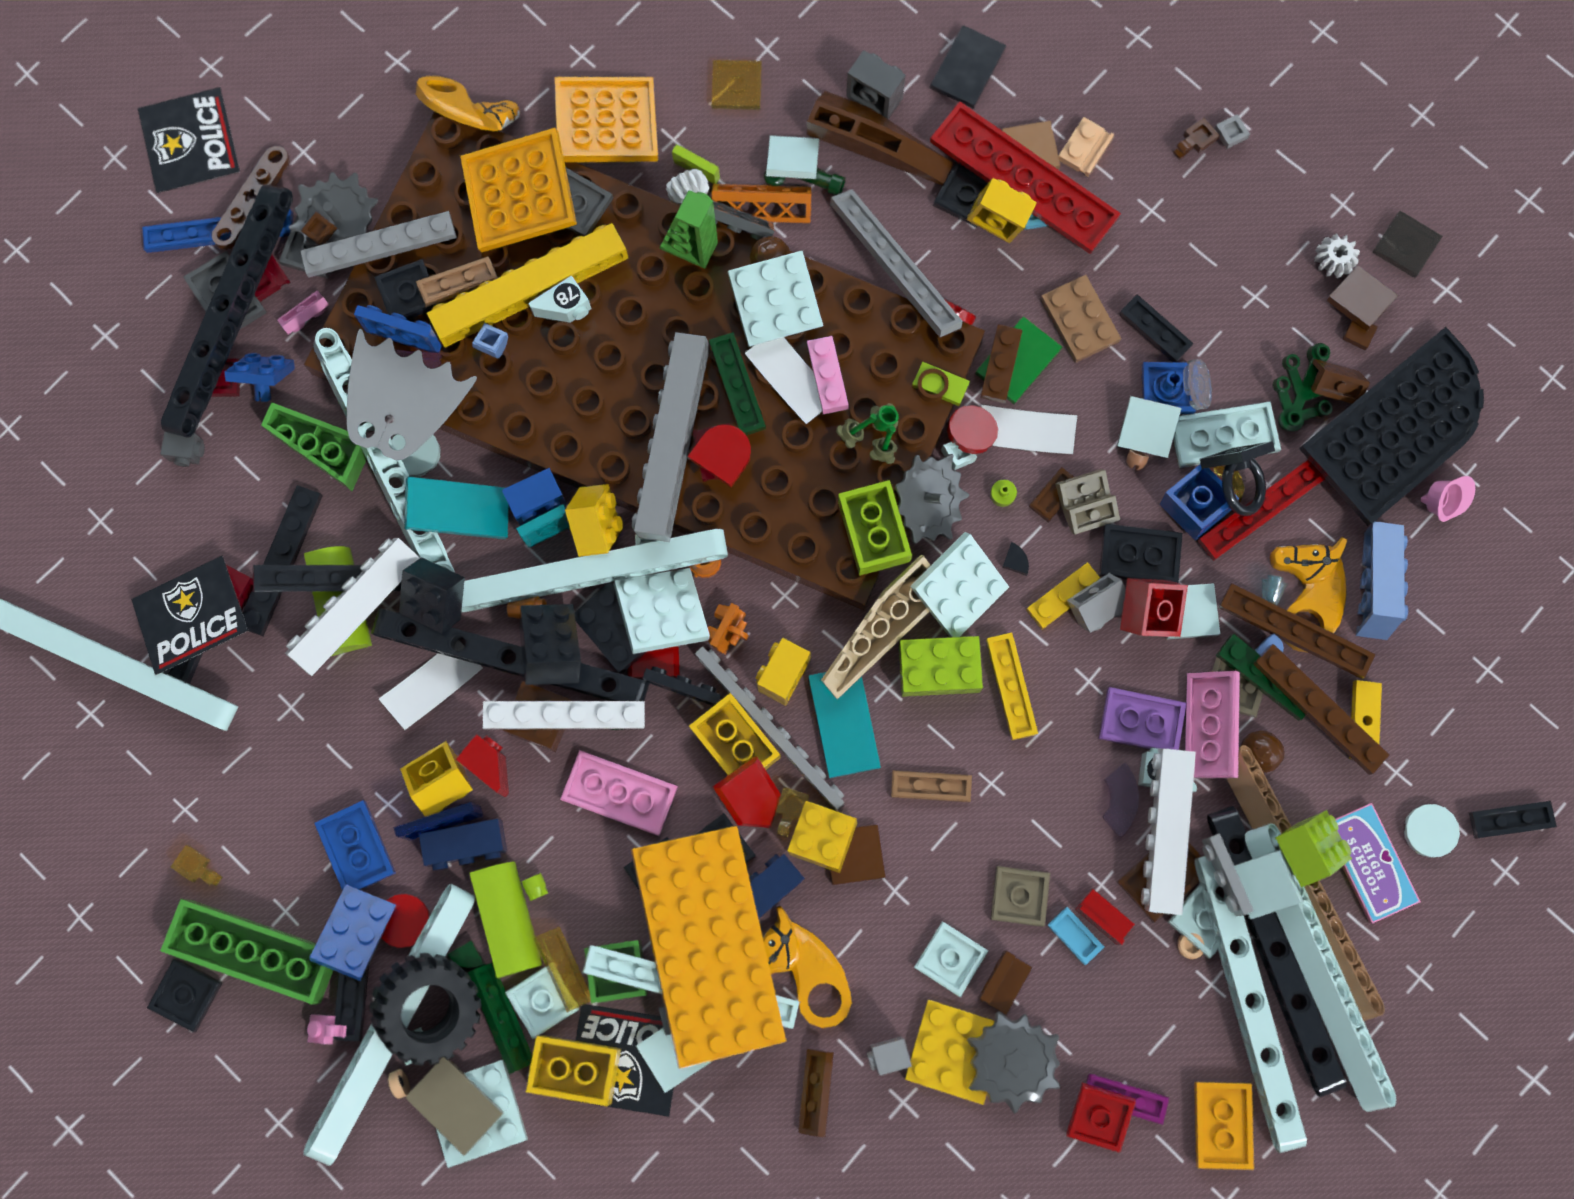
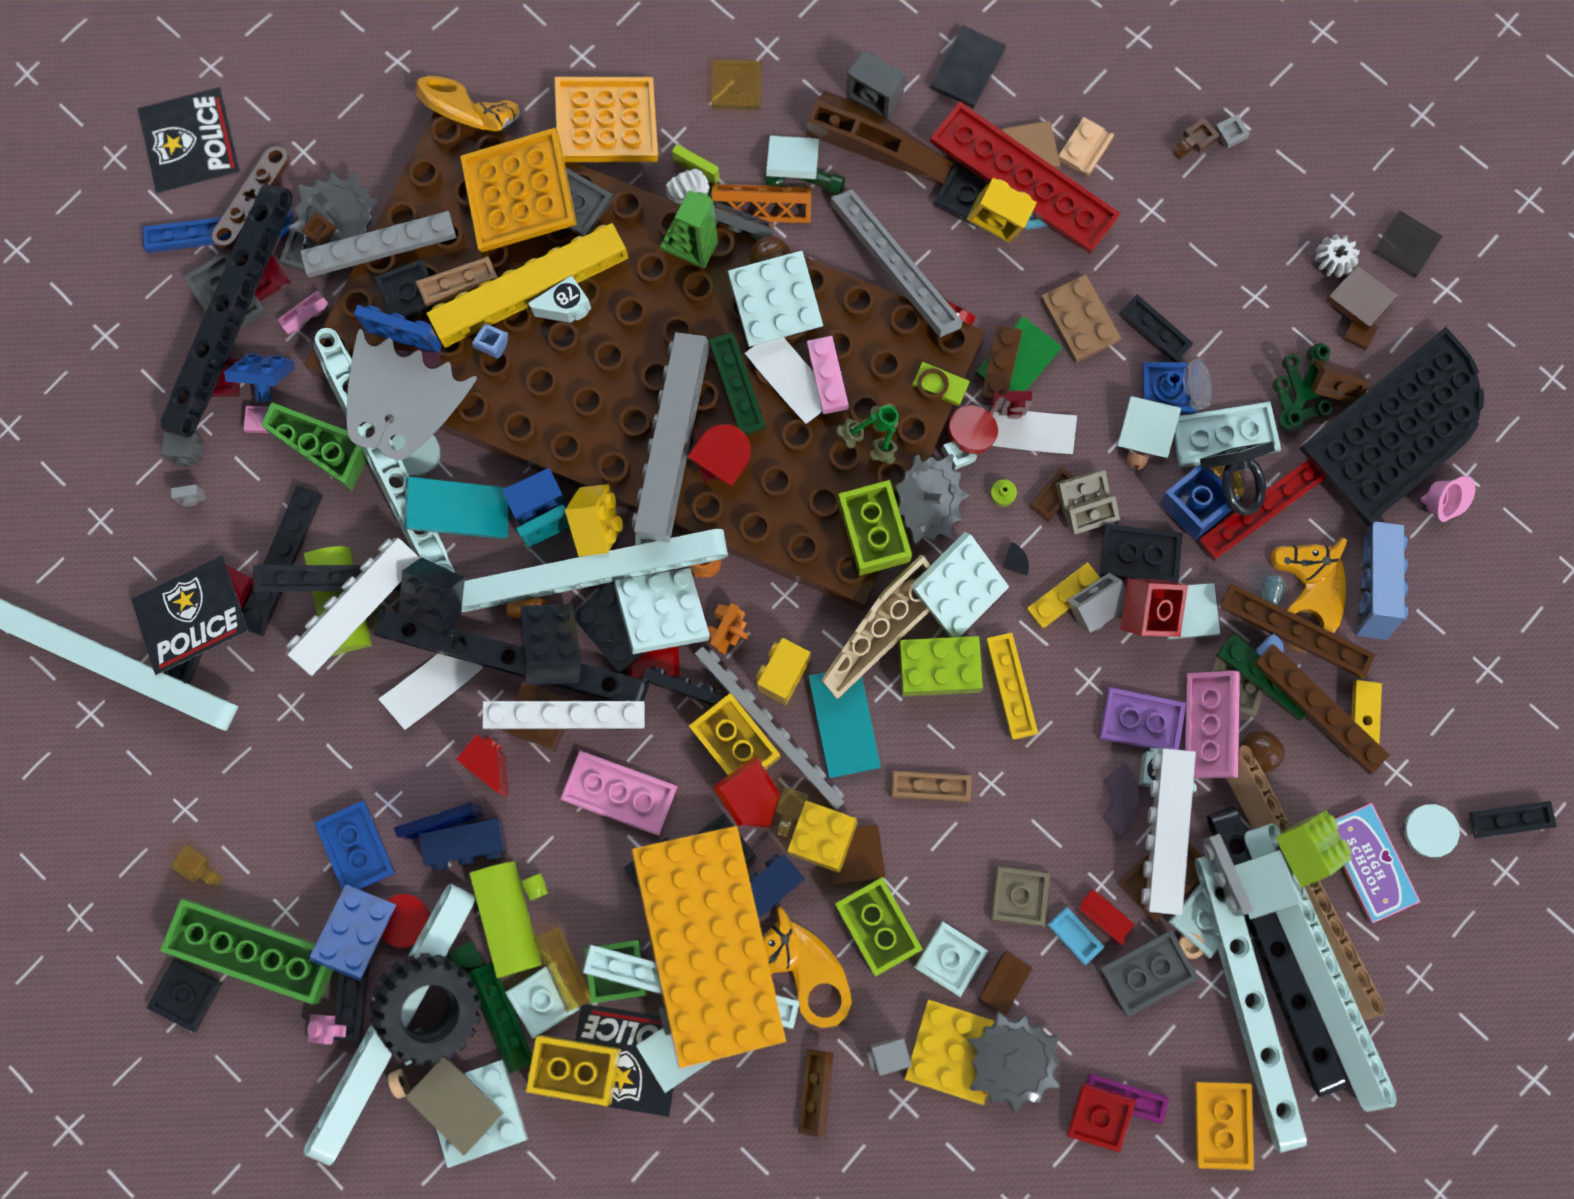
yellow brick [400,741,473,818] -> none
none -> light grey plate [171,484,206,507]
none -> bright pink tile [244,406,269,433]
none -> lime brick [835,877,923,977]
none -> dark red plate [989,391,1032,419]
none -> dark grey plate [1100,930,1199,1017]

